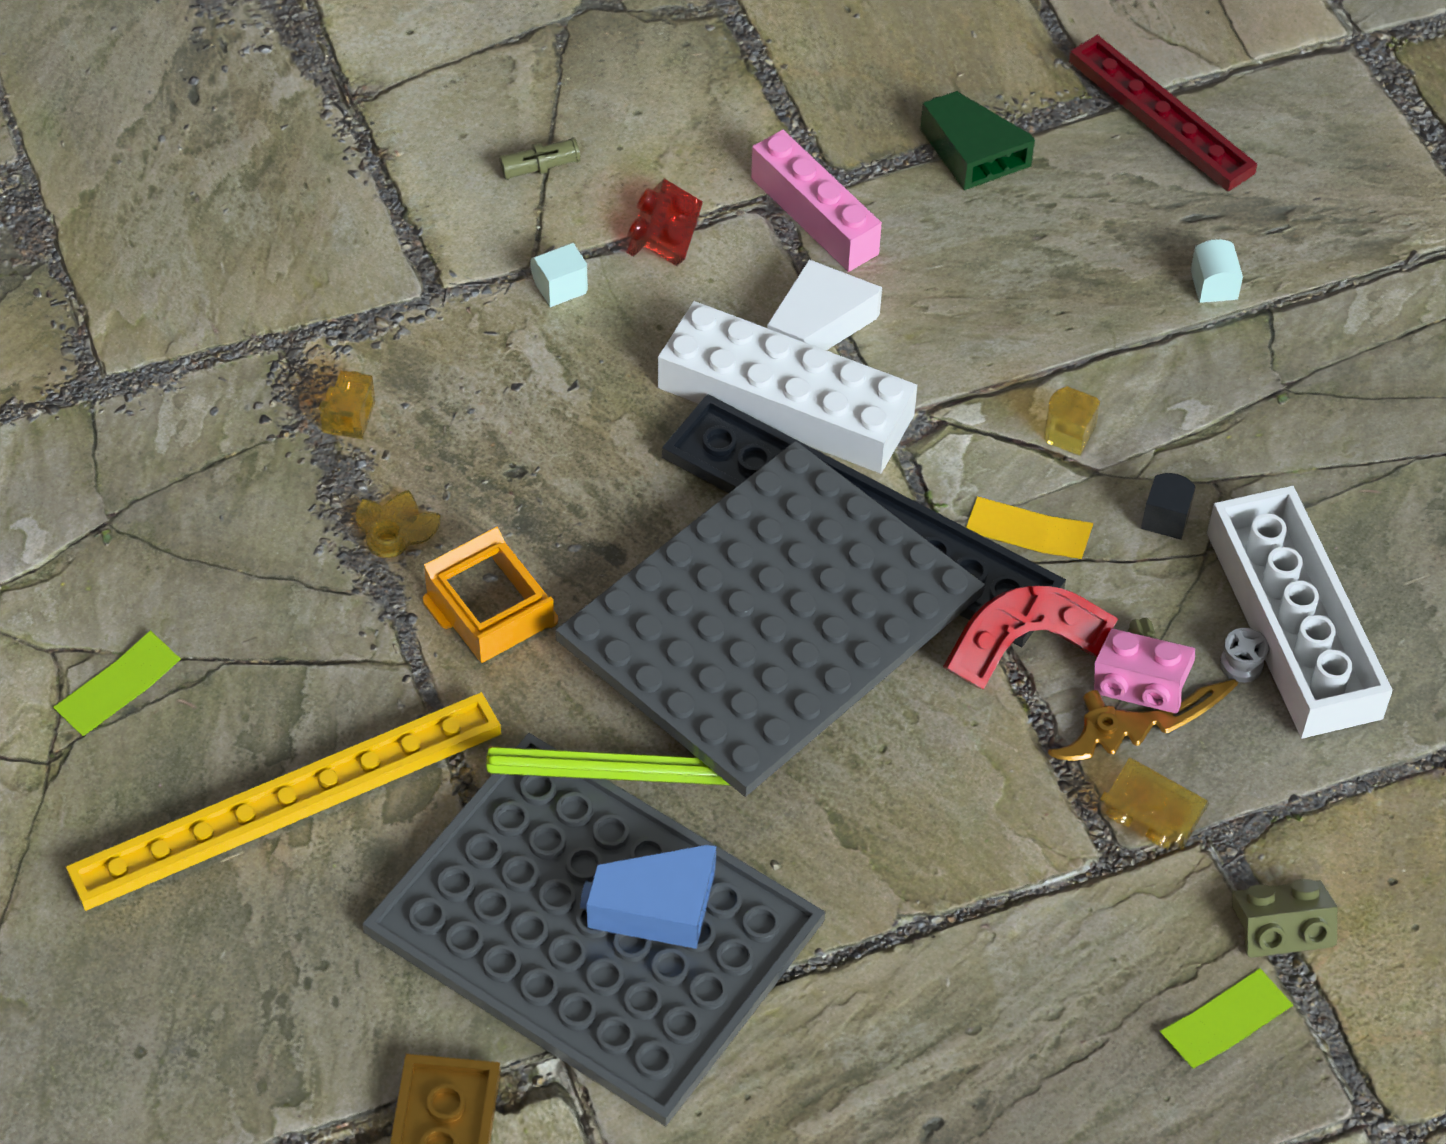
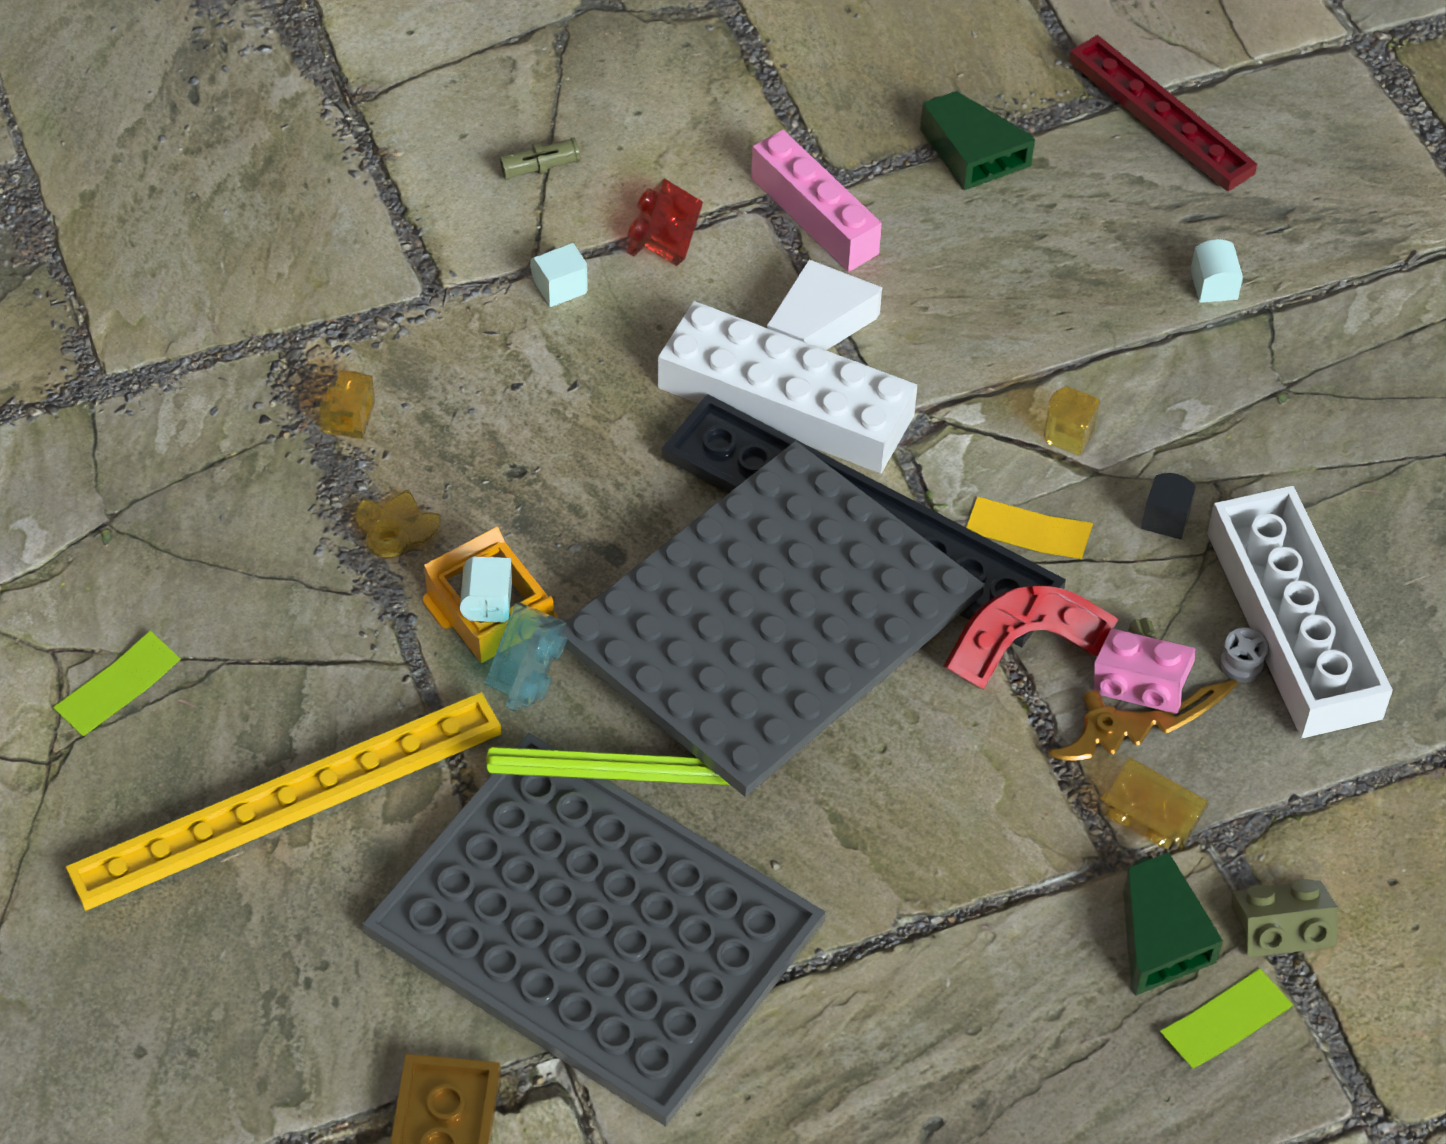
medium blue slope [580,845,716,949] -> none
none -> light aqua piece [460,556,512,622]
none -> clear light blue bracket [484,602,567,712]
none -> dark green slope [1123,852,1223,996]

